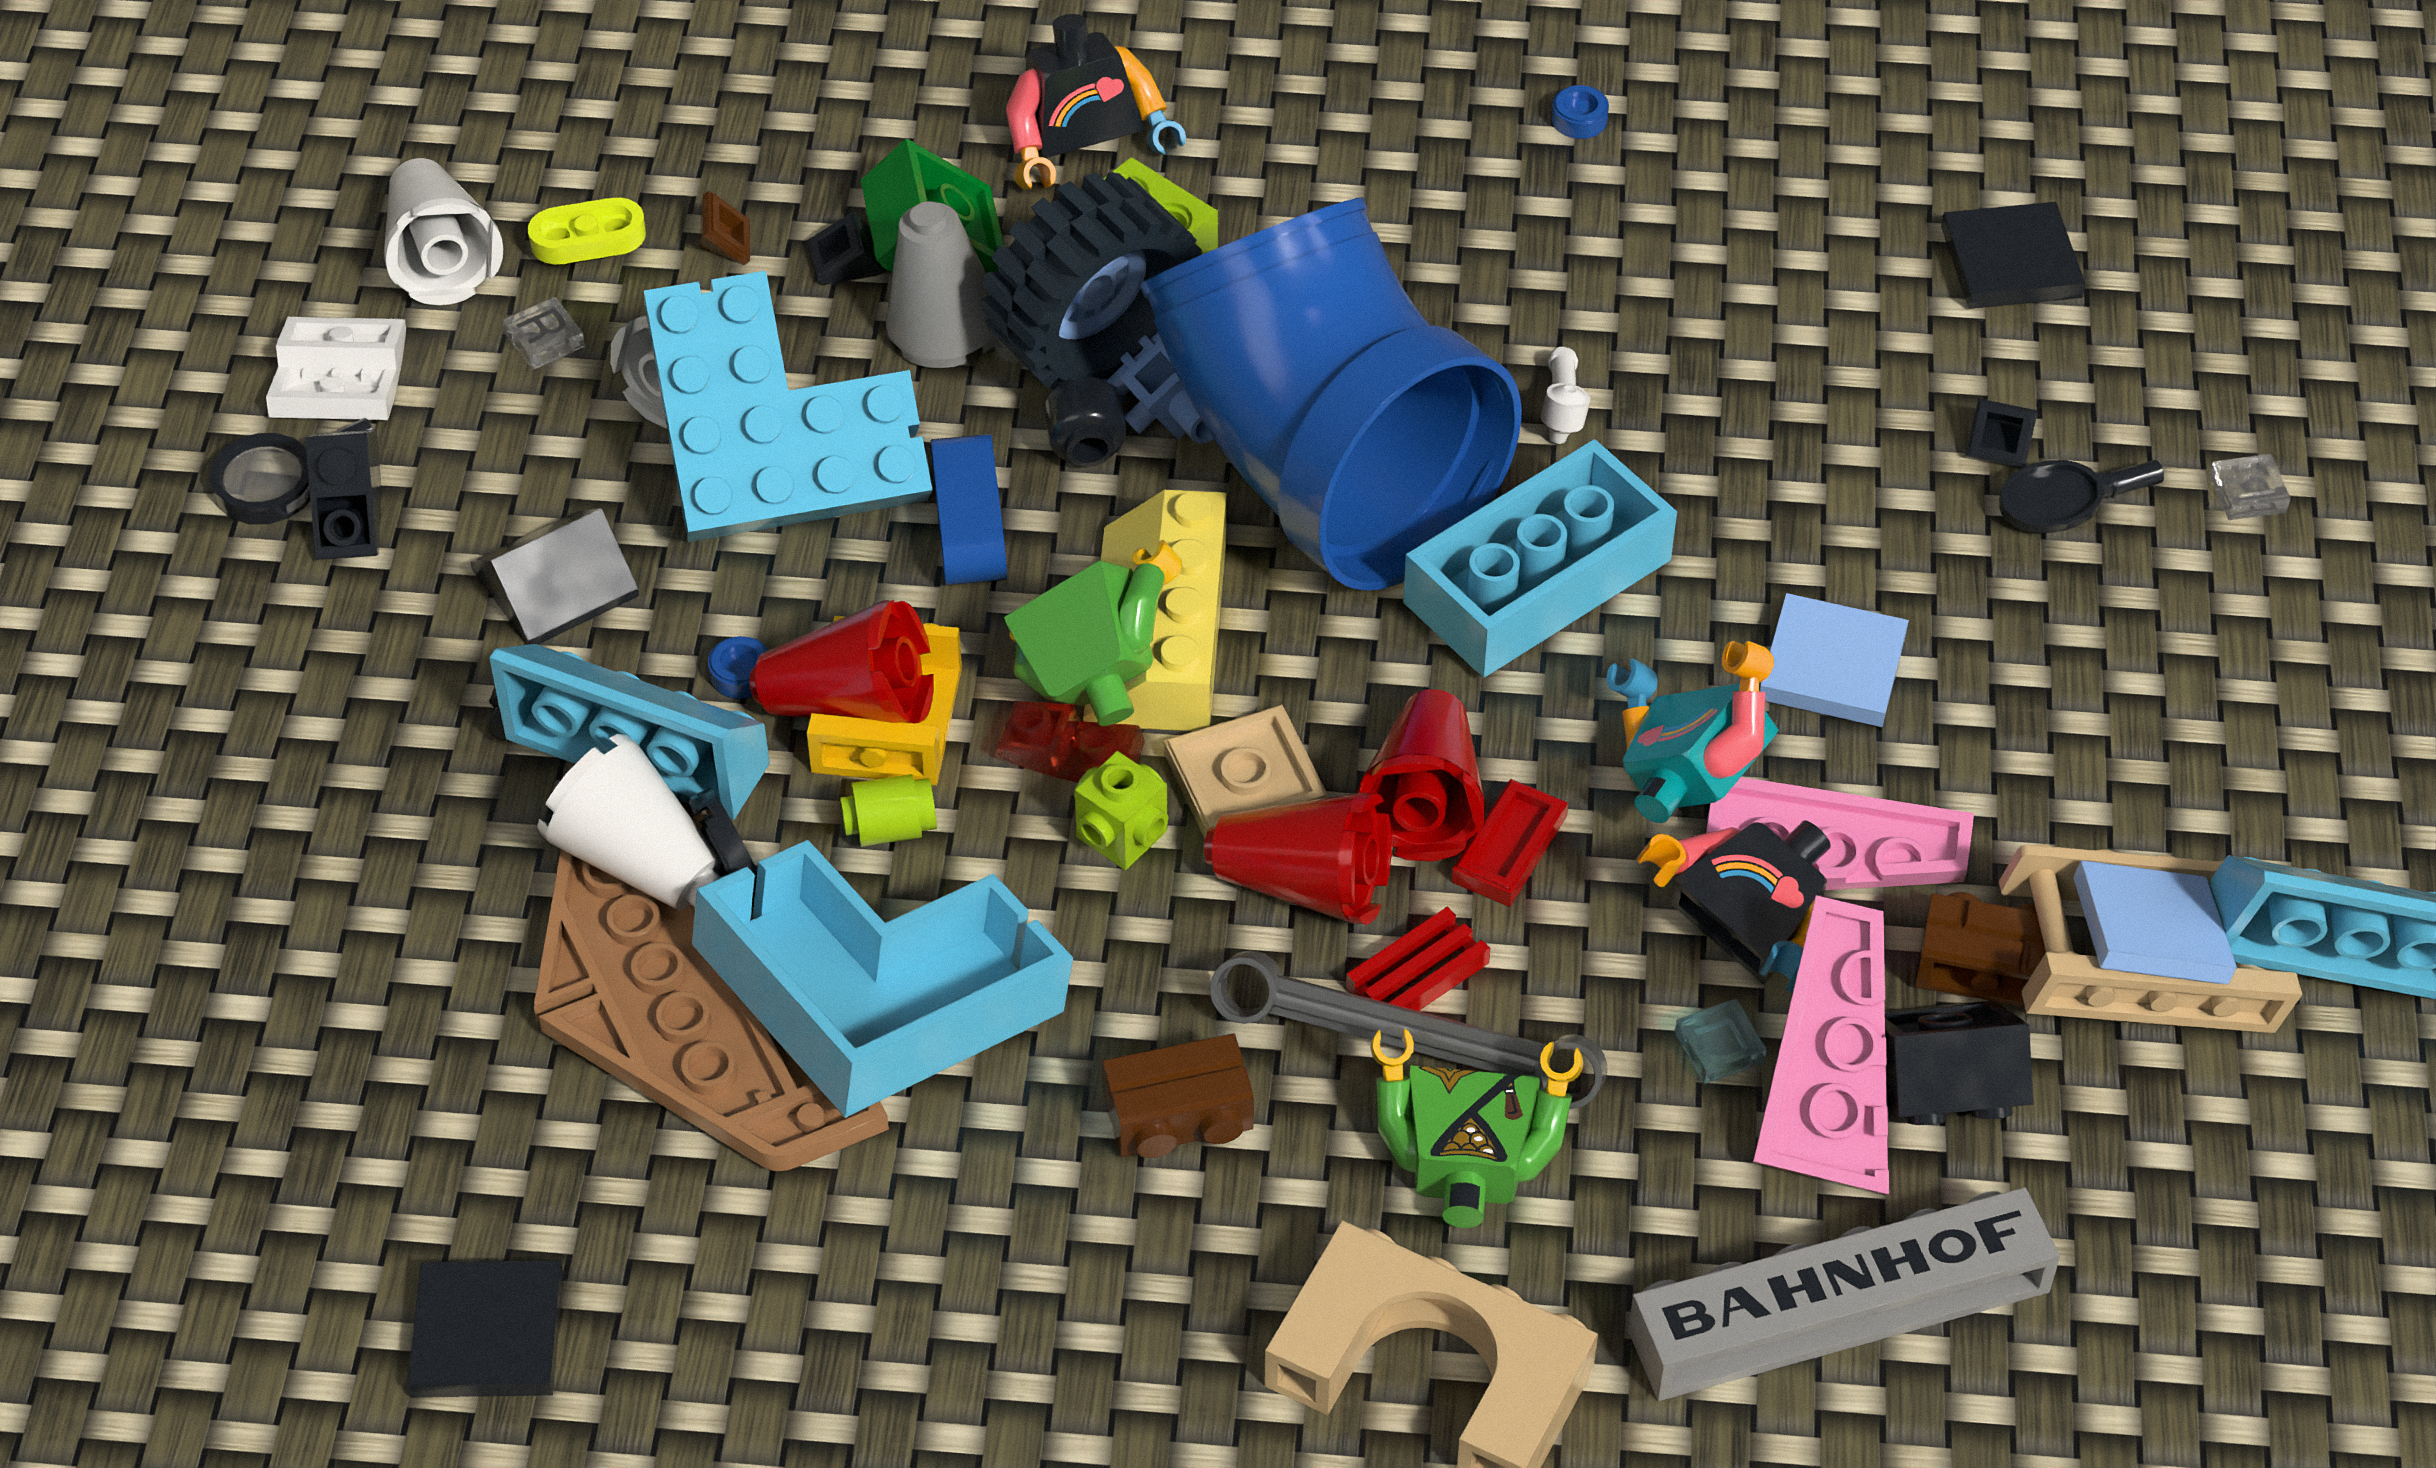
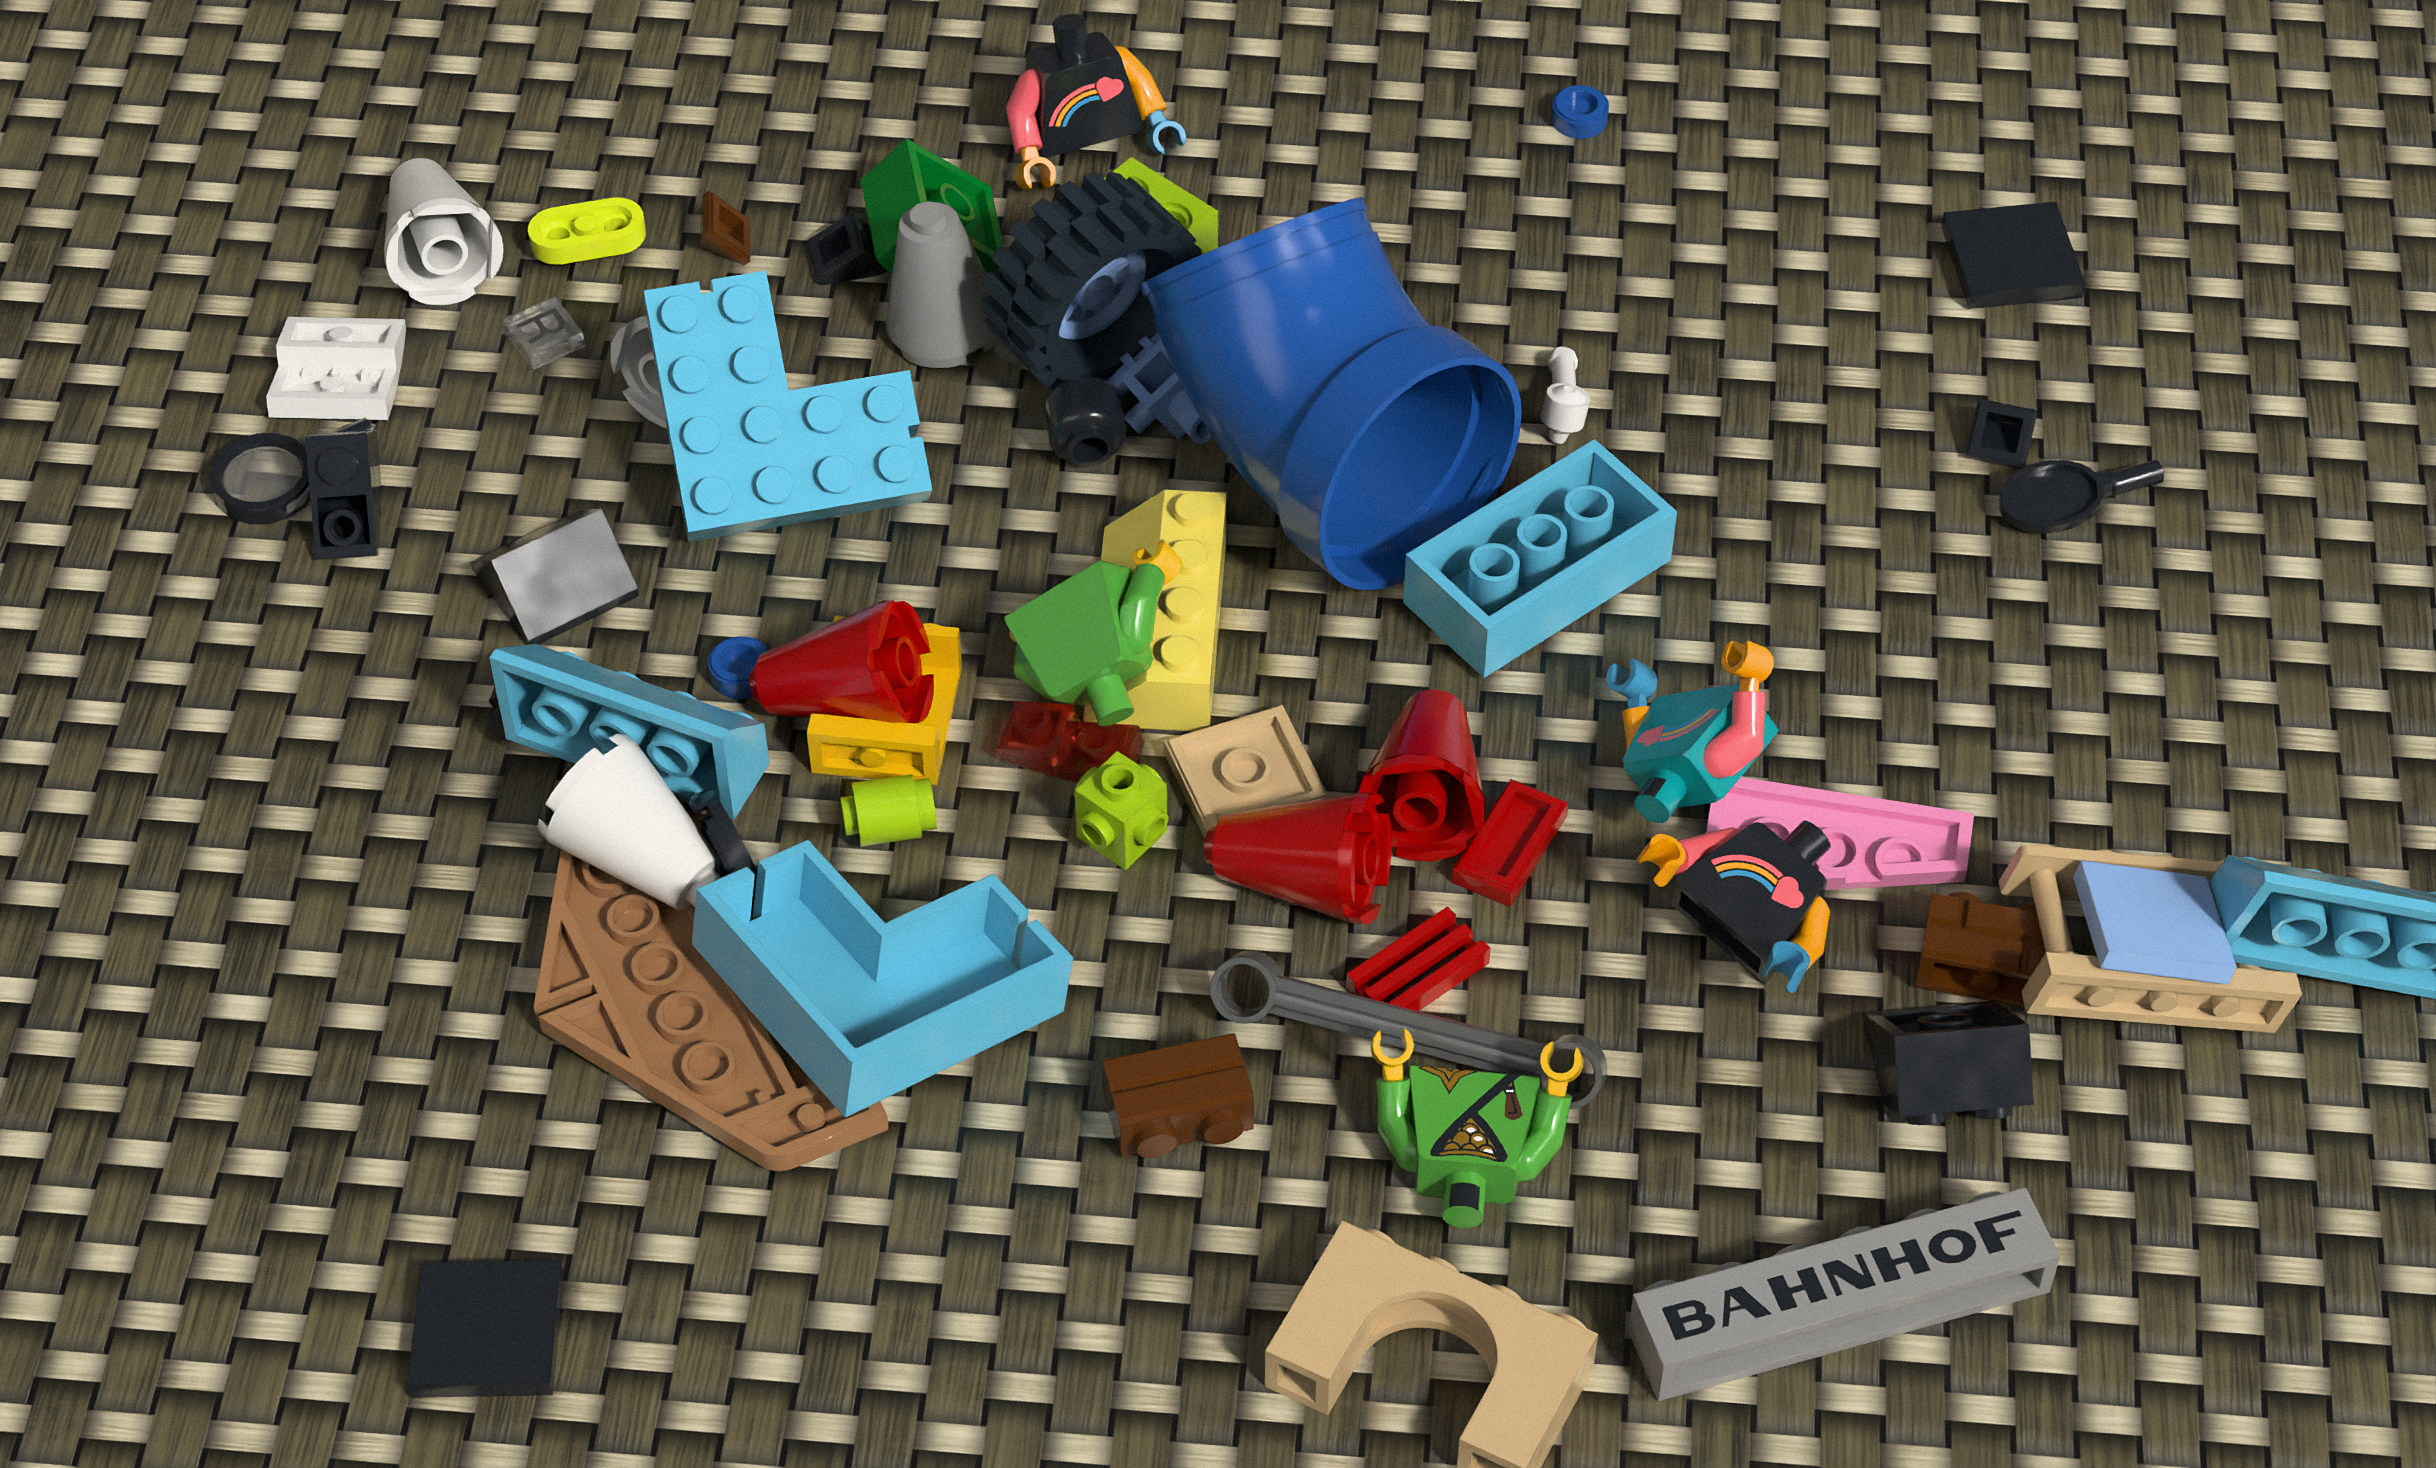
blue beam [931,434,1007,585] -> none
clear light blue tile [1675,998,1767,1084] -> none
bright pink wing [1753,895,1889,1196] -> none
light blue tile [1760,593,1909,727] -> none
clear tile [2209,454,2291,520] -> none

